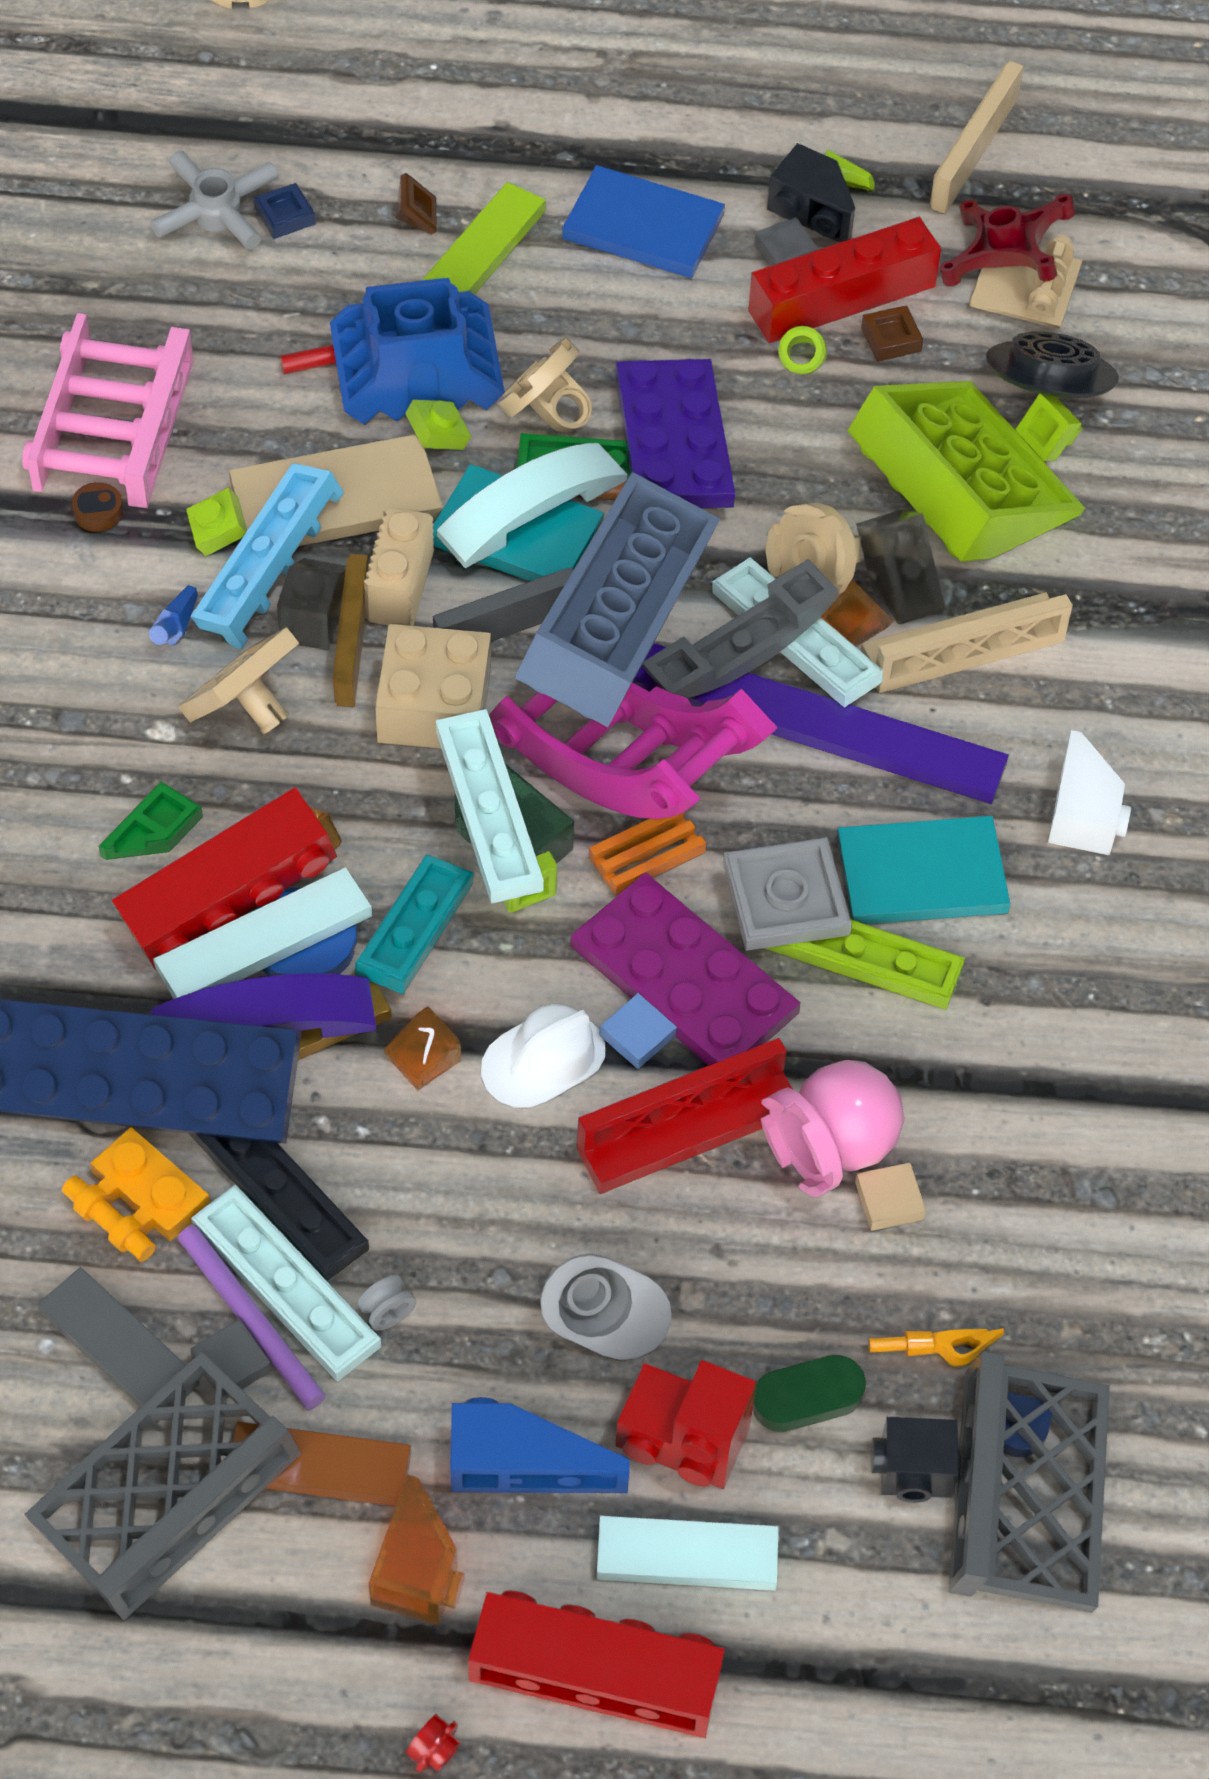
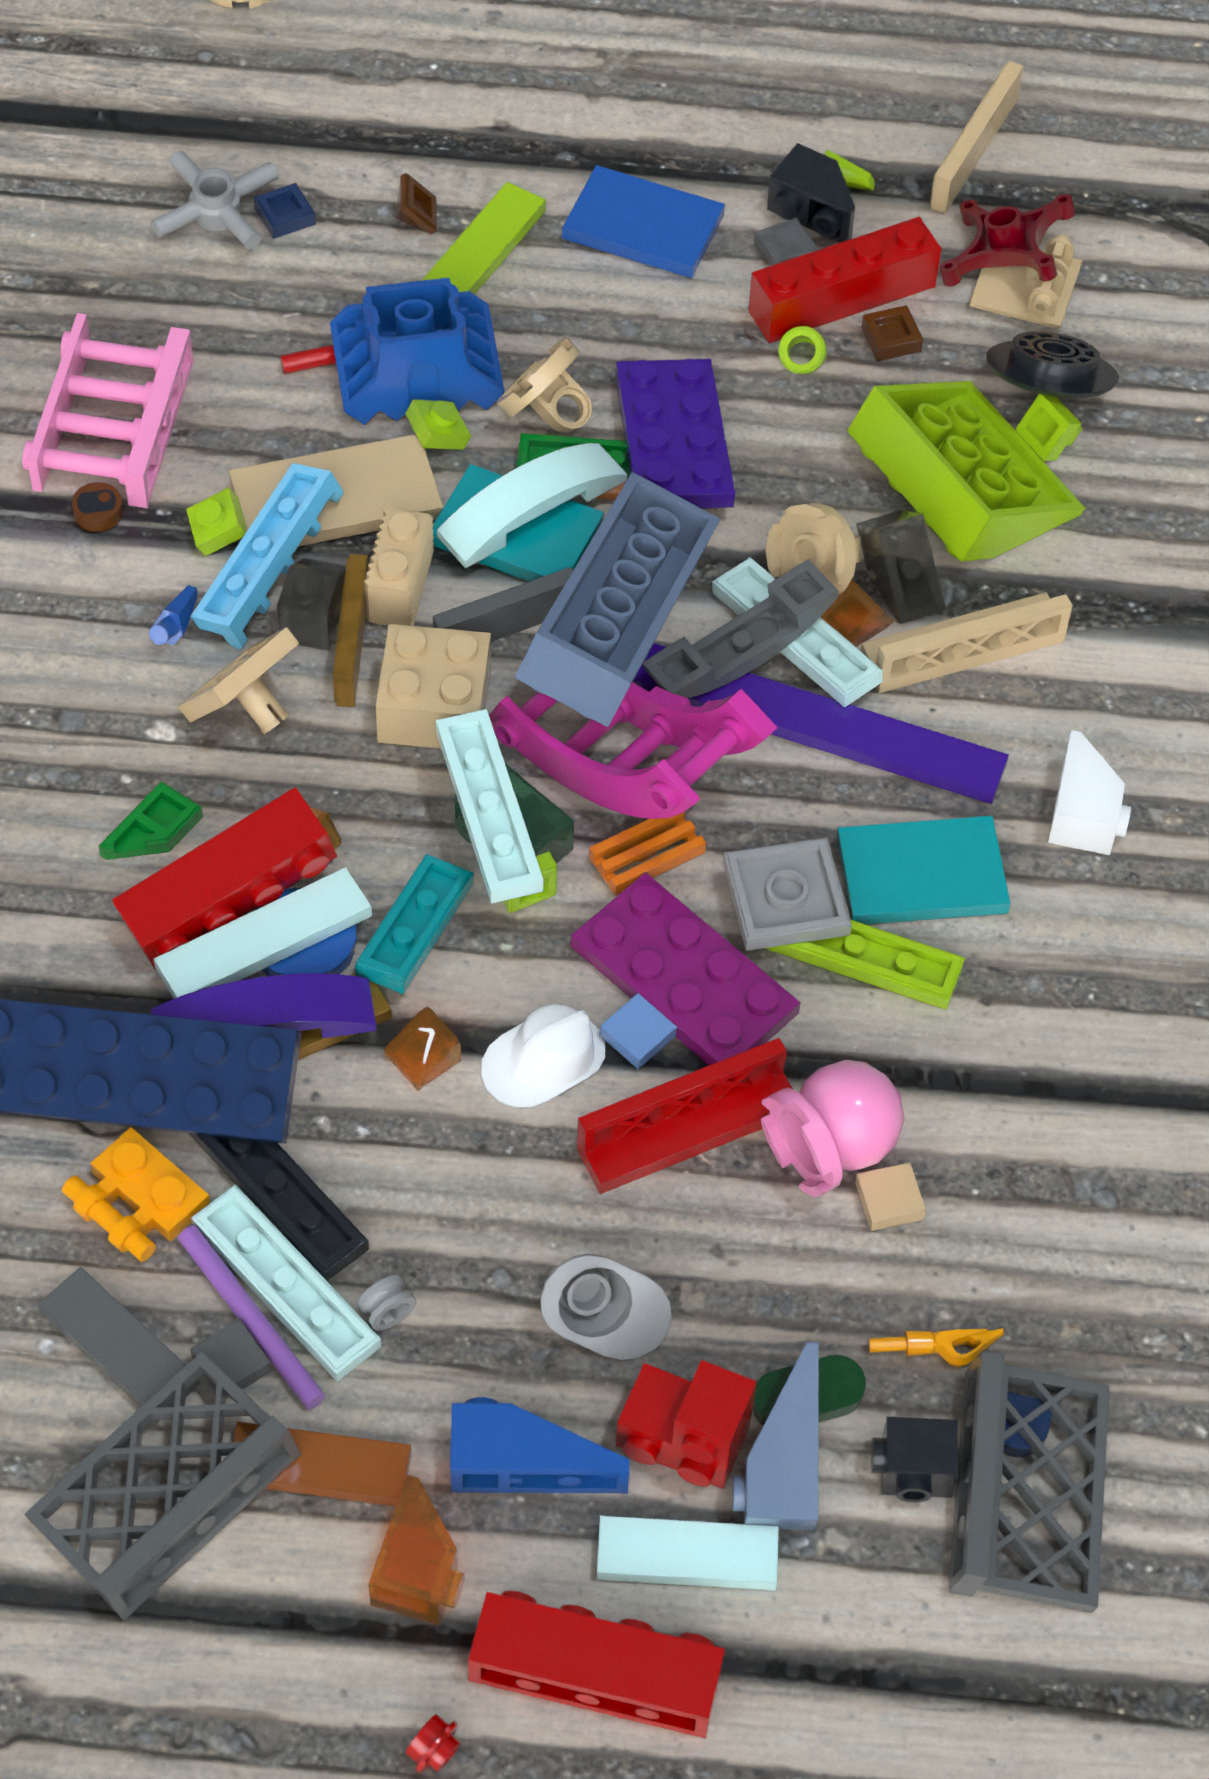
none -> sand blue slope [732,1342,819,1530]

